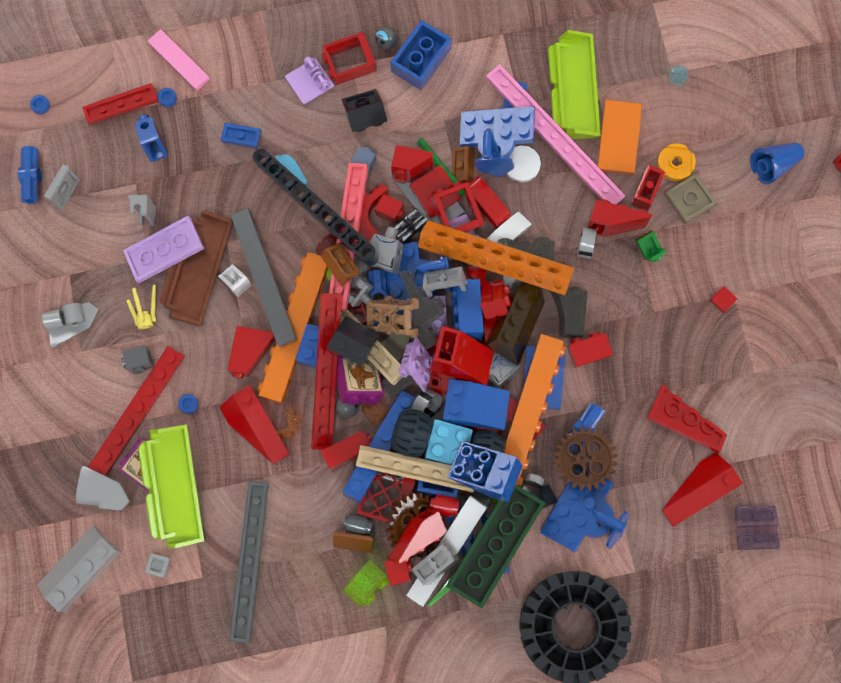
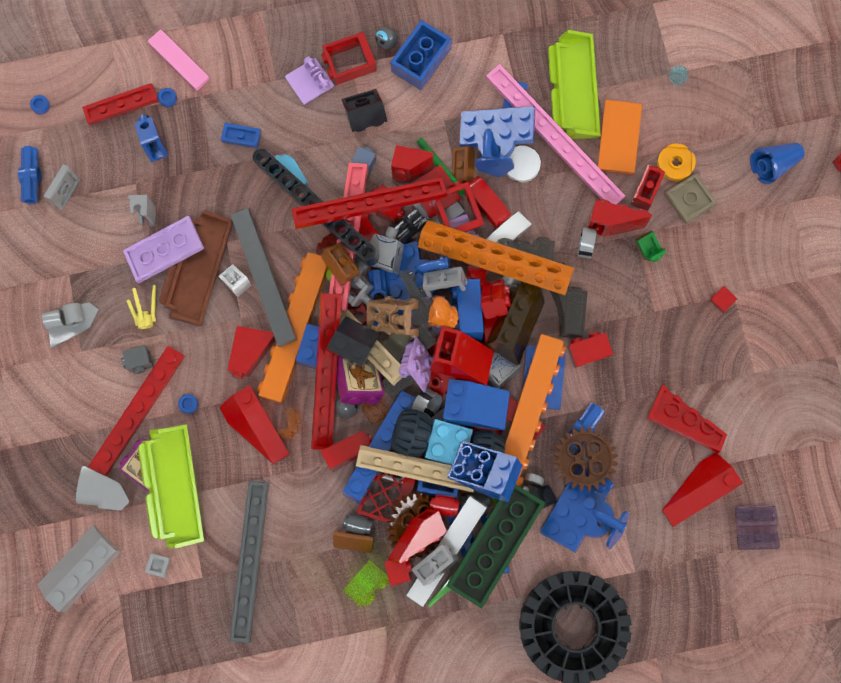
none -> red plate [291,177,447,229]
none -> orange hair [428,296,459,329]

